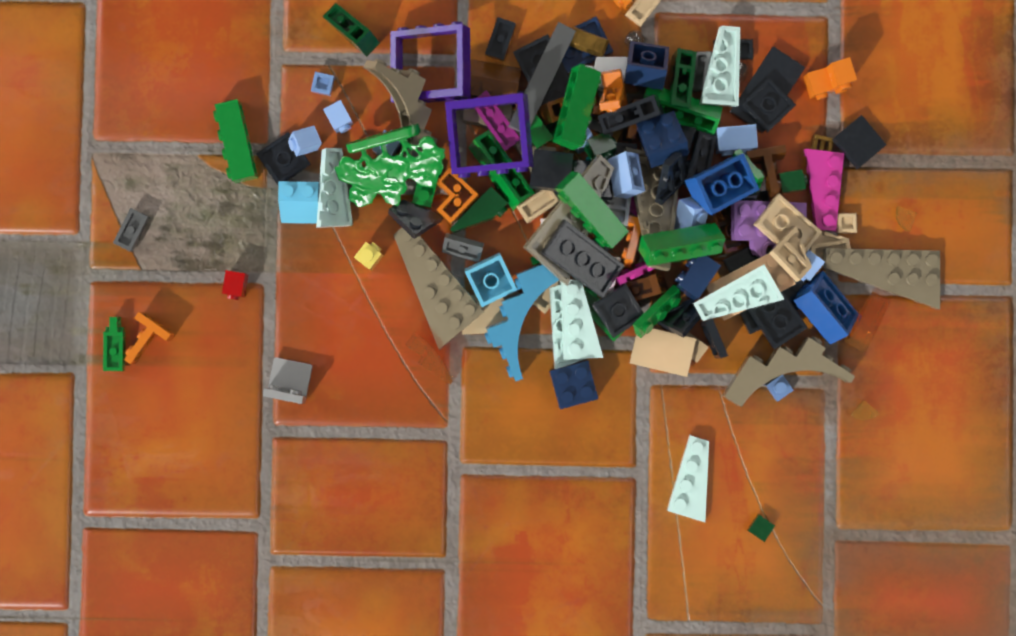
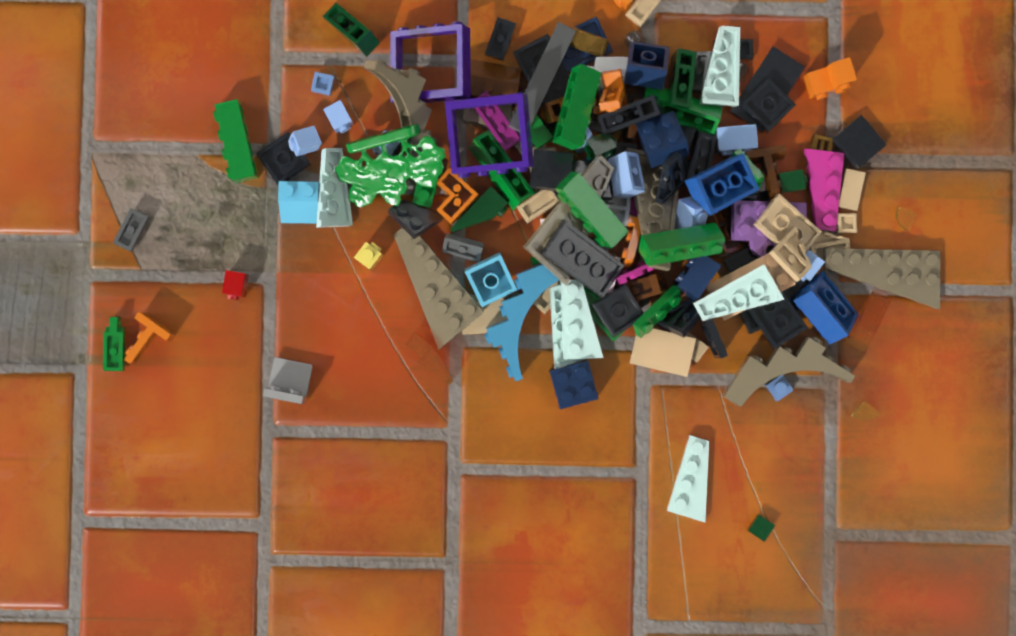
none -> tan tile [838,168,866,211]

